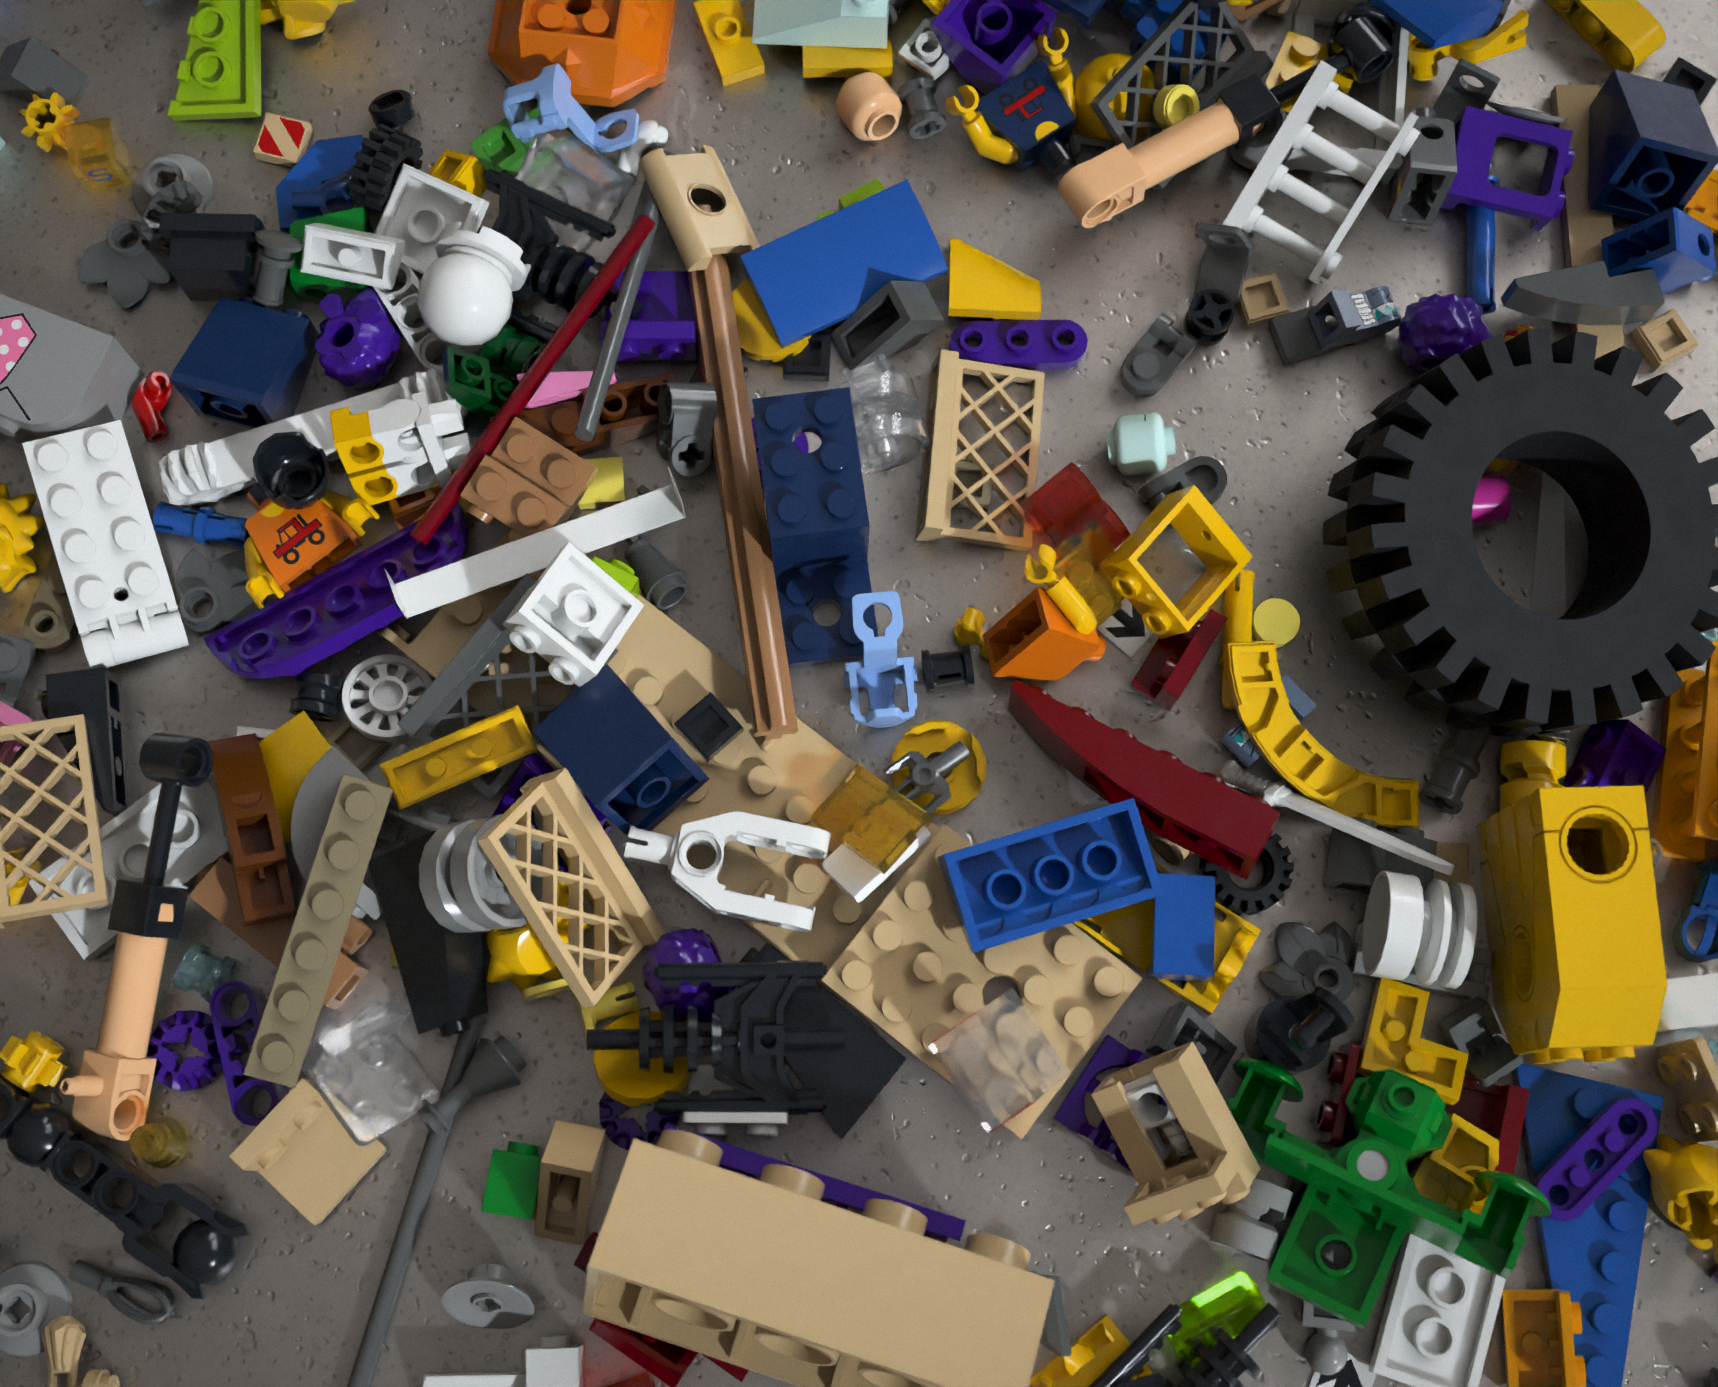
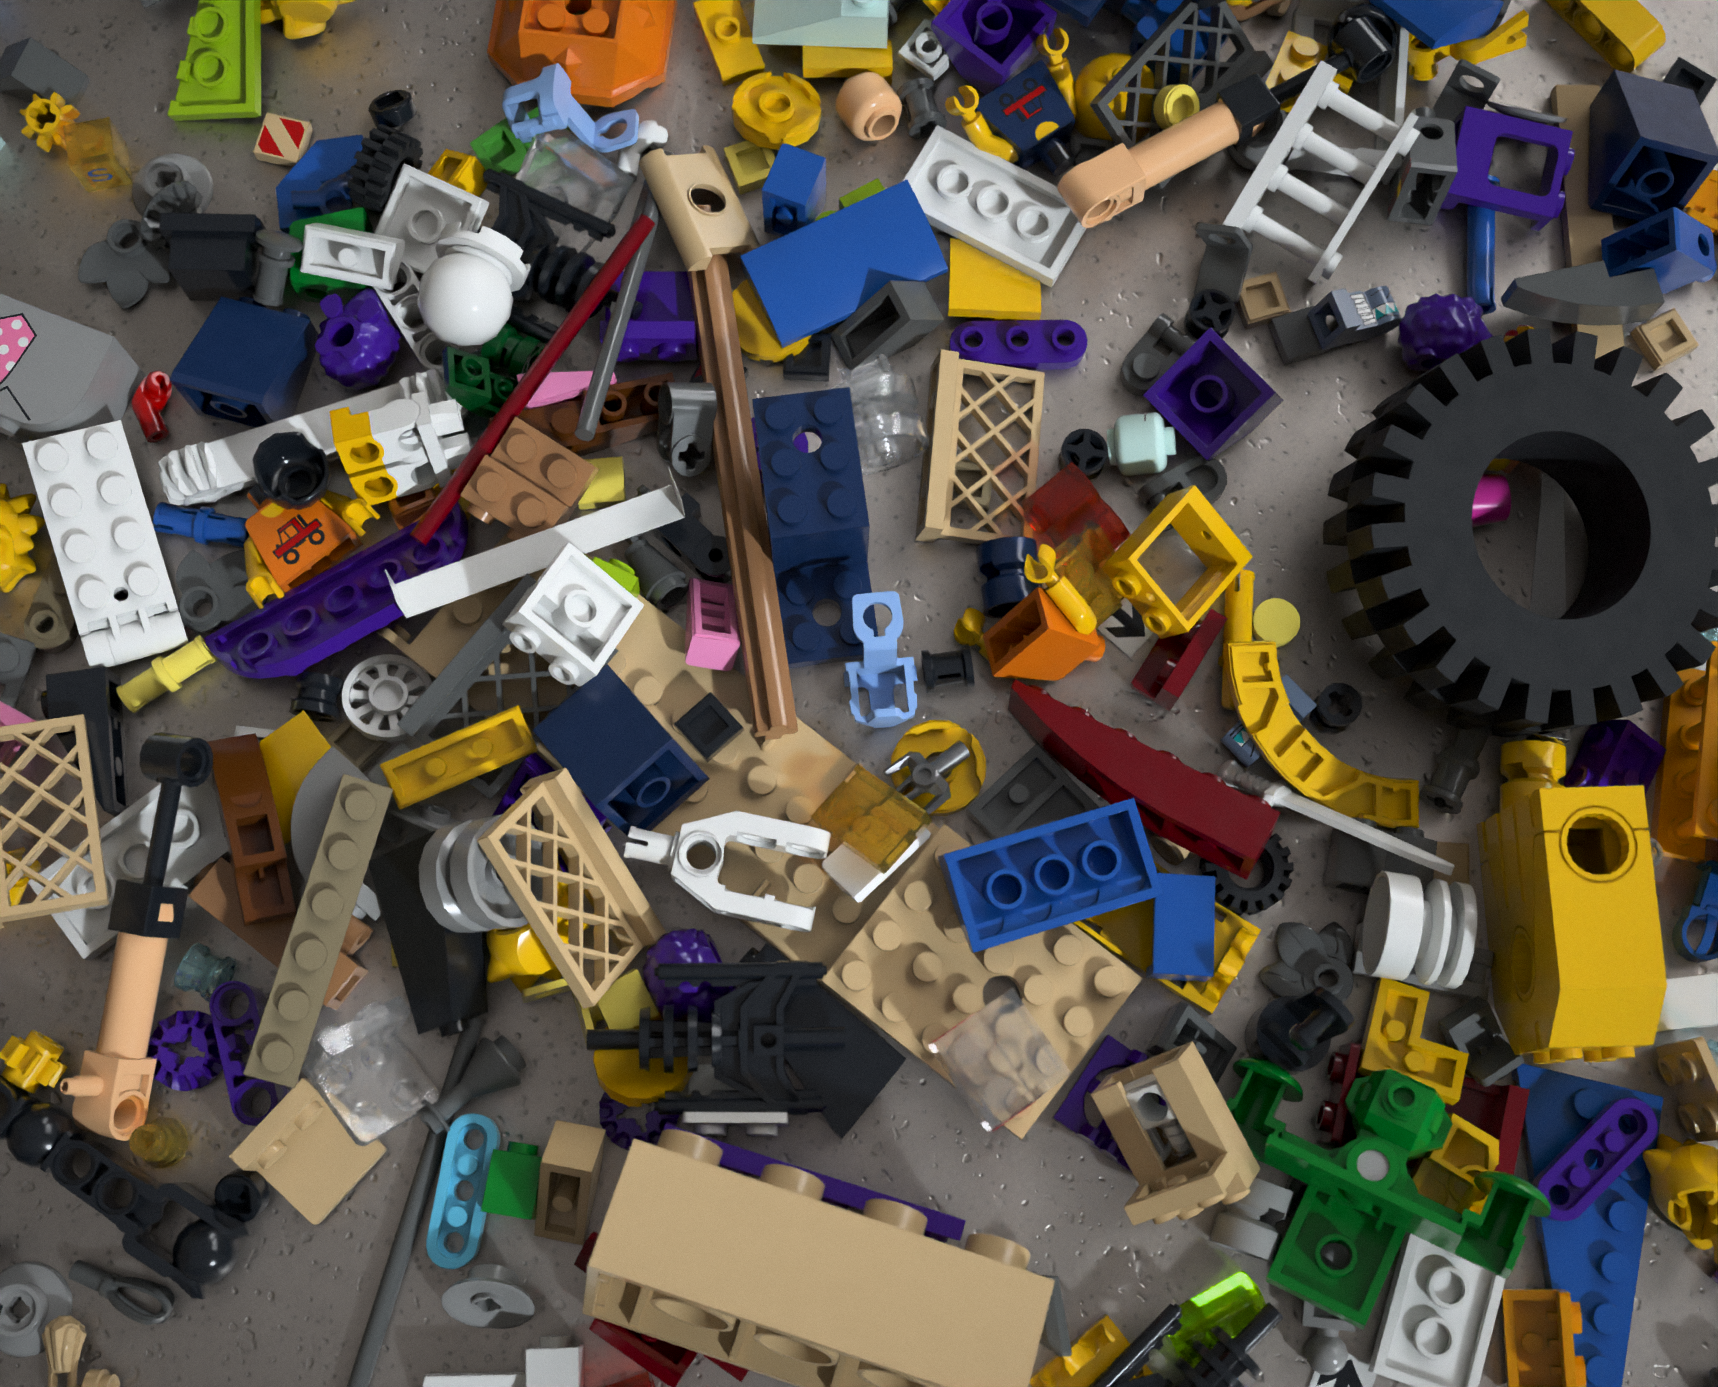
none -> light yellow pin [116,635,217,713]
none -> black tile [214,1168,270,1223]
none -> medium azure plate [426,1113,500,1269]
none -> light yellow tile [596,968,659,1029]
none -> black leg [654,492,732,583]
none -> bright pink slope [685,578,740,671]
none -> light yellow tile [724,140,775,195]
none -> yellow tile [731,71,821,150]
none -> blue panel [762,143,826,237]
none -> white plate [903,125,1086,288]
none -> dark grey wing [966,743,1100,840]
none -> dark blue wheel [976,536,1042,618]
none -> black wheel [1058,429,1108,485]
none -> dark purple slope [1143,327,1284,461]
none -> black bush [1309,683,1362,735]

